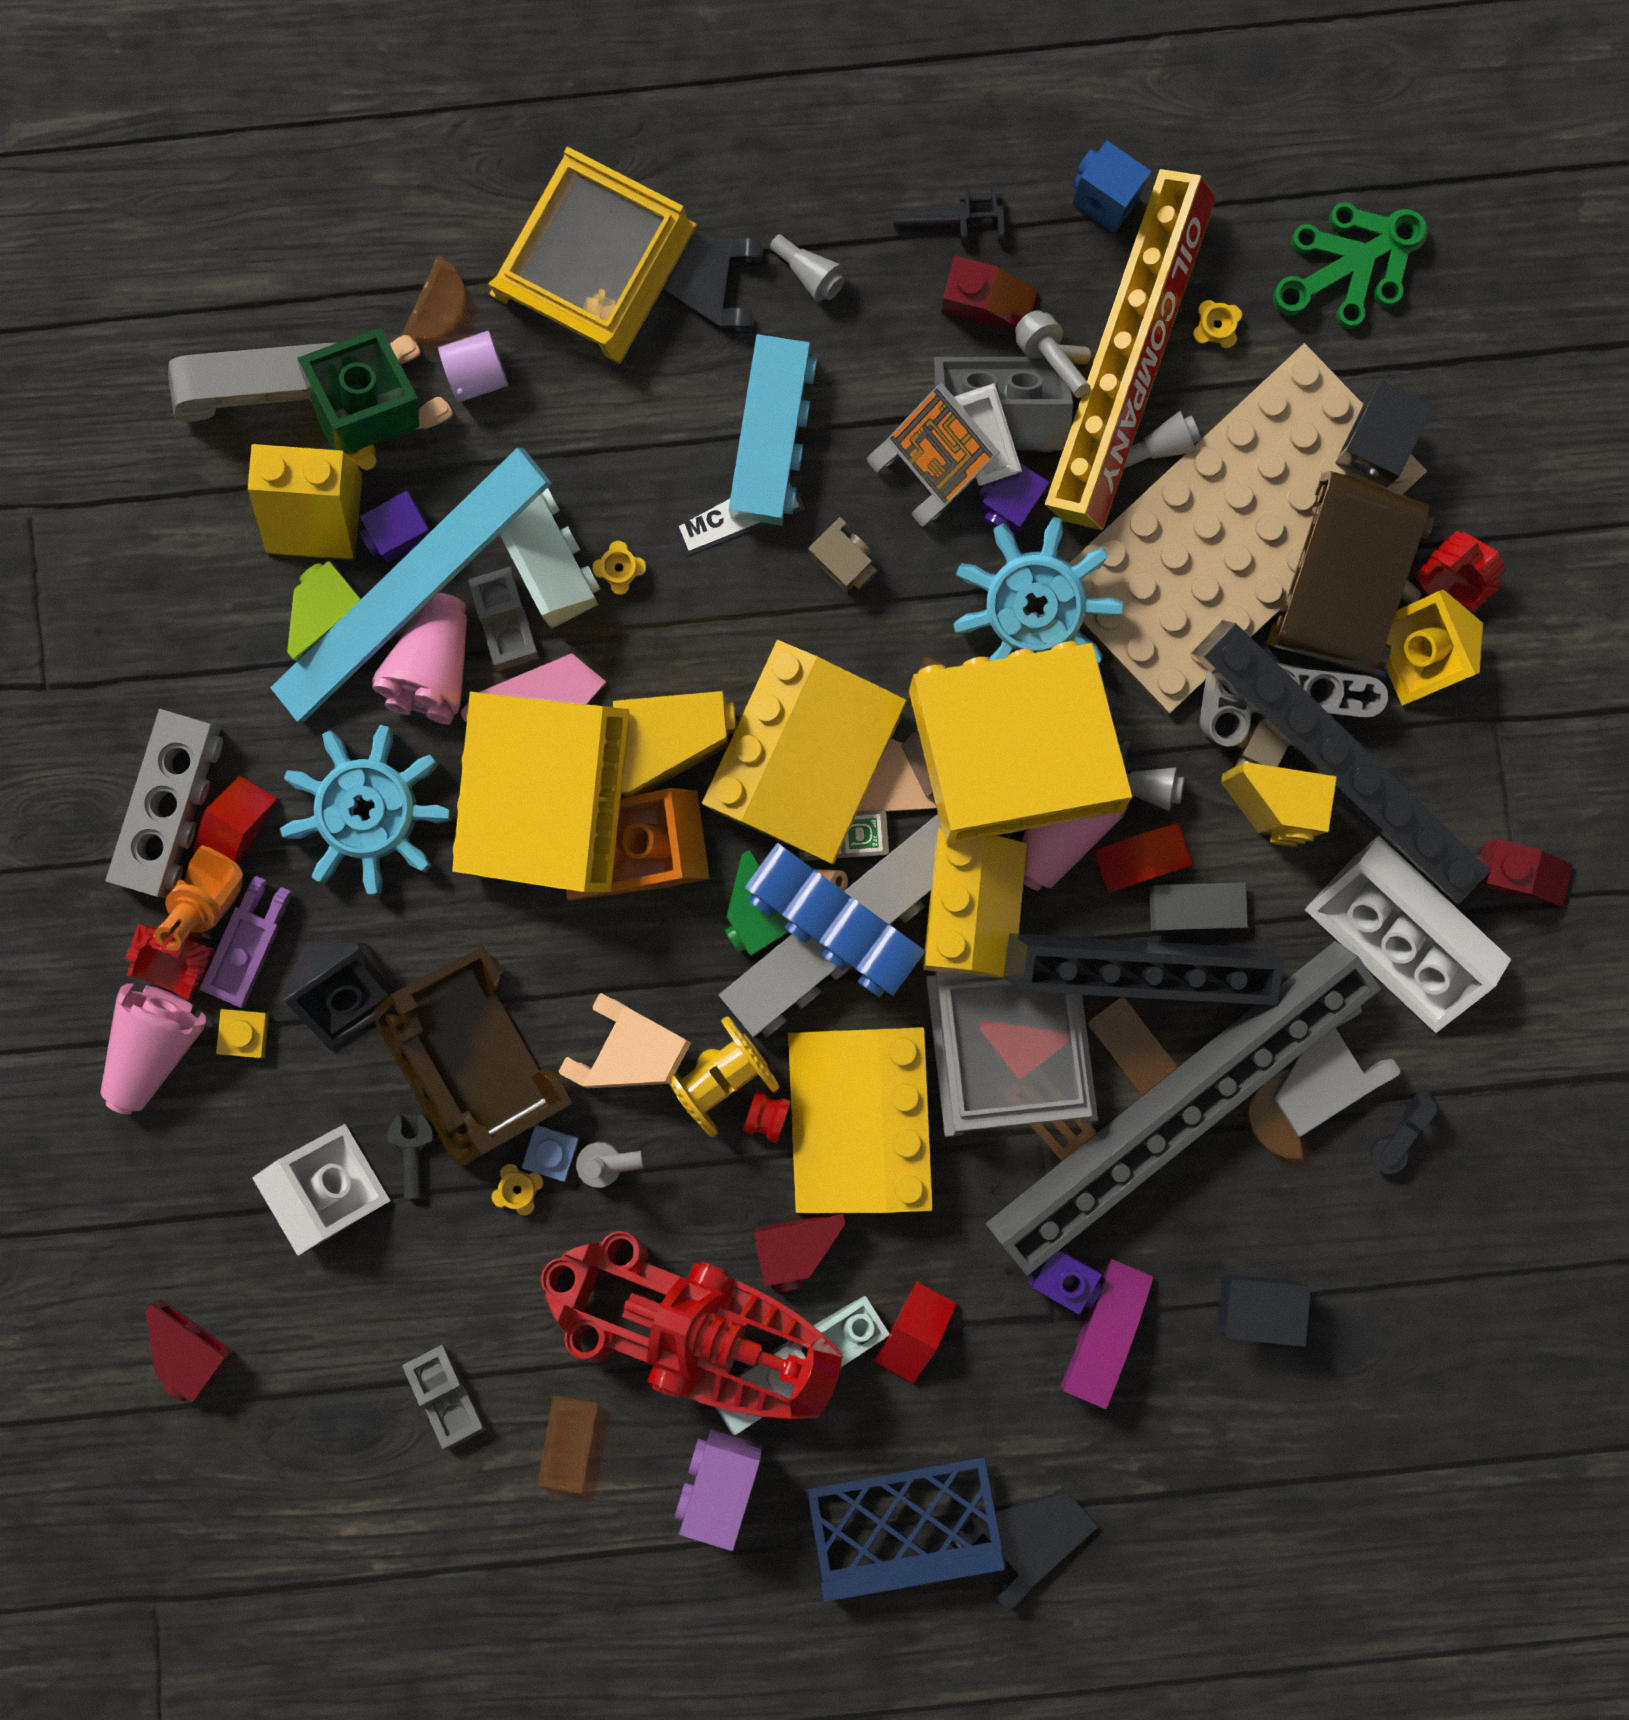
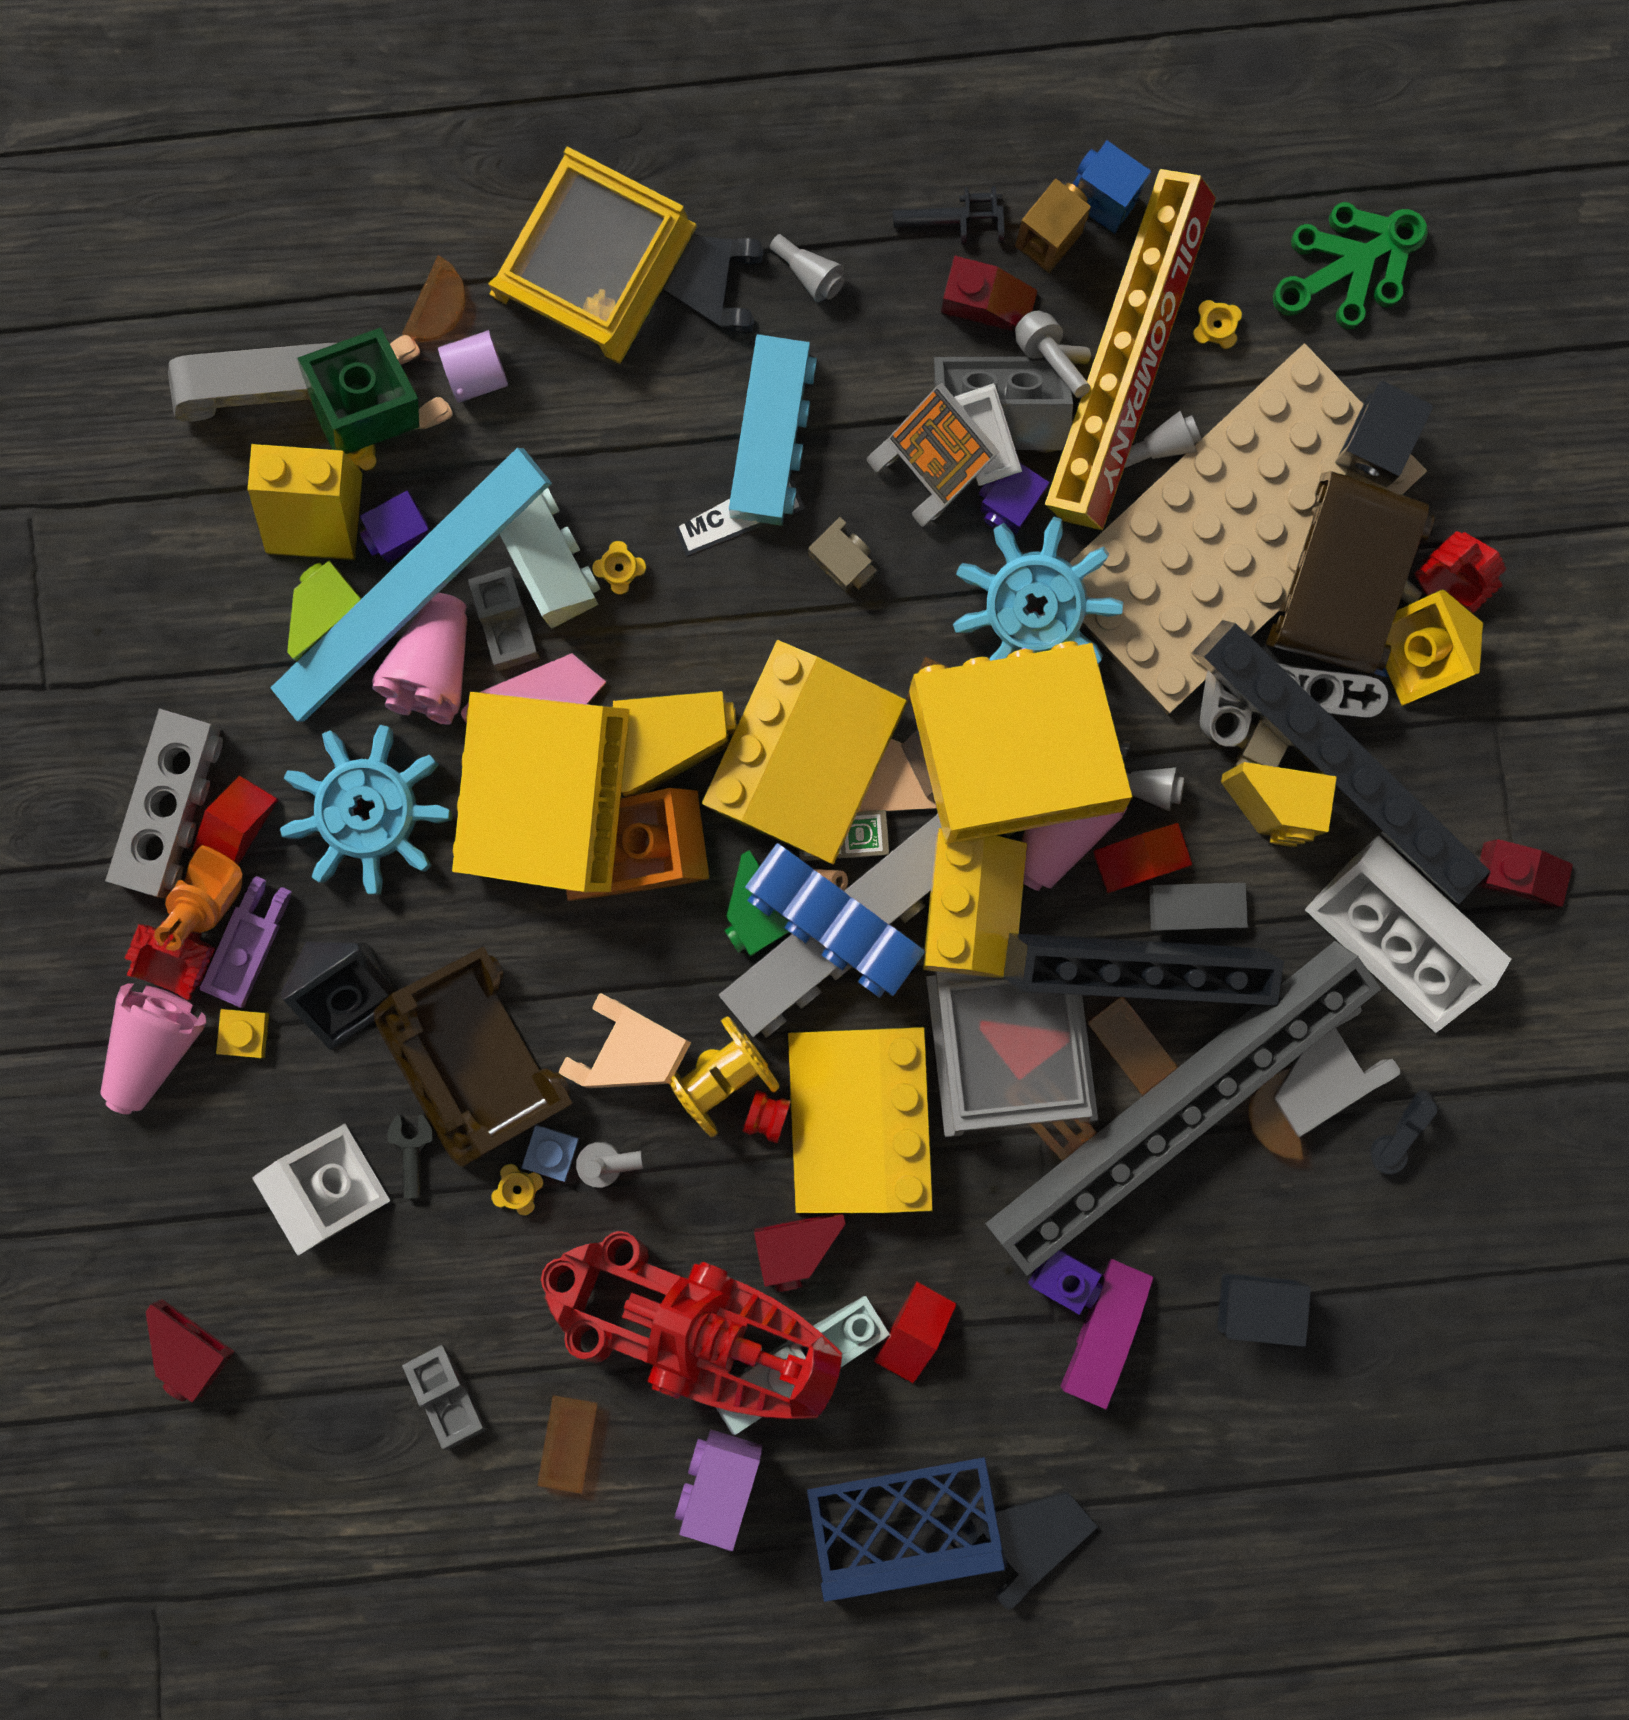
none -> pearl gold brick [1015,179,1091,273]

